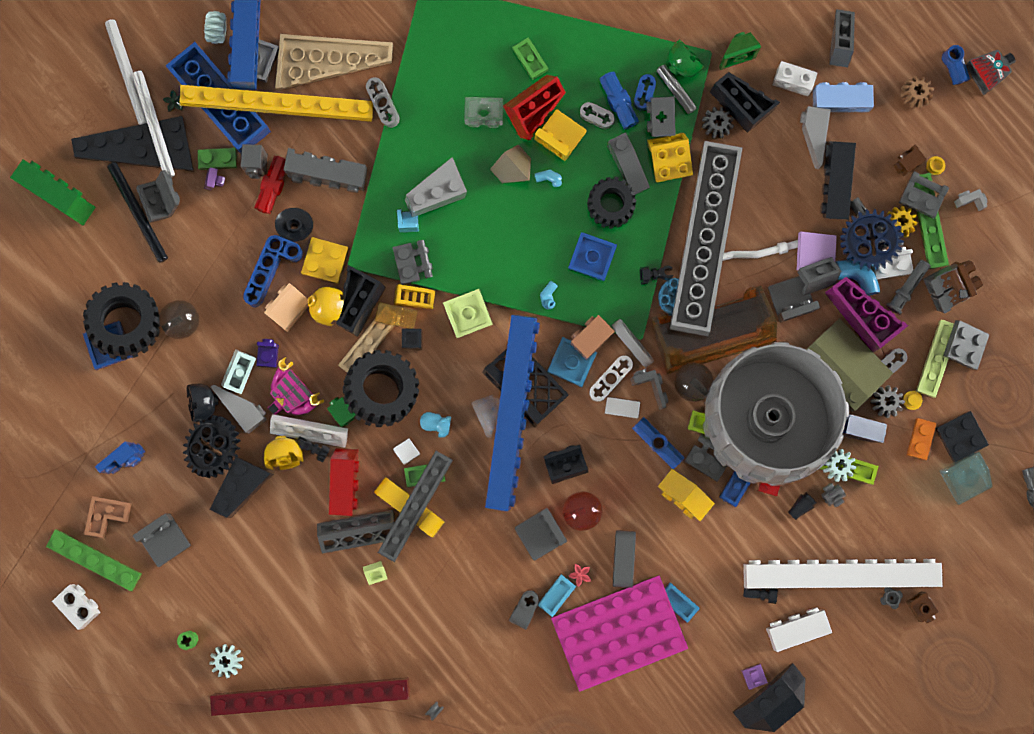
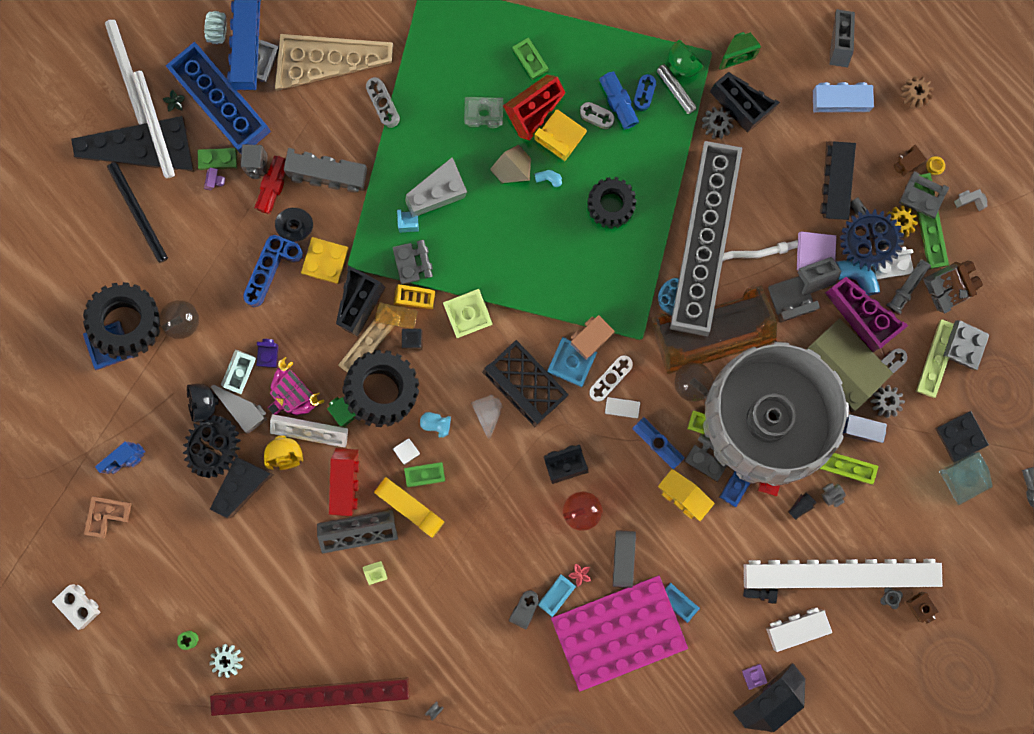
green wedge [10,159,96,226] -> none
bright green plate [46,529,142,591] -> none
dark grey bracket [133,513,191,567] -> none
dark grey bracket [136,170,180,223] -> none
yellow plate [180,85,373,122] -> none
light nougat slope [264,283,309,332] -> none
black piece [297,436,330,463] -> none
yellow cylinder [307,287,343,326] -> none
dark grey tile [377,451,453,562] -> none
blue brick [485,315,540,511] -> none
dark grey bracket [515,508,568,560] -> none
medium azure arm [540,281,558,309] -> none
blue plate [568,232,617,281] -> none
dark grey slope [607,132,650,194] -> none
light grey beam [612,319,654,368] -> none
dark grey bracket [630,369,668,410] -> none
black piece [640,266,674,285] -> none
dark grey brick [646,96,675,137] -> none
yellow bracket [647,133,693,182] -> none
white brick [772,61,817,96] -> none
light grey slope [800,106,830,169] -> none
light aqua gear [823,449,856,482] -> none
yellow plate [903,391,923,410] -> none
orange plate [907,418,937,460] -> none
blue piece [942,45,970,85] -> none
torso [966,50,1016,95] -> none

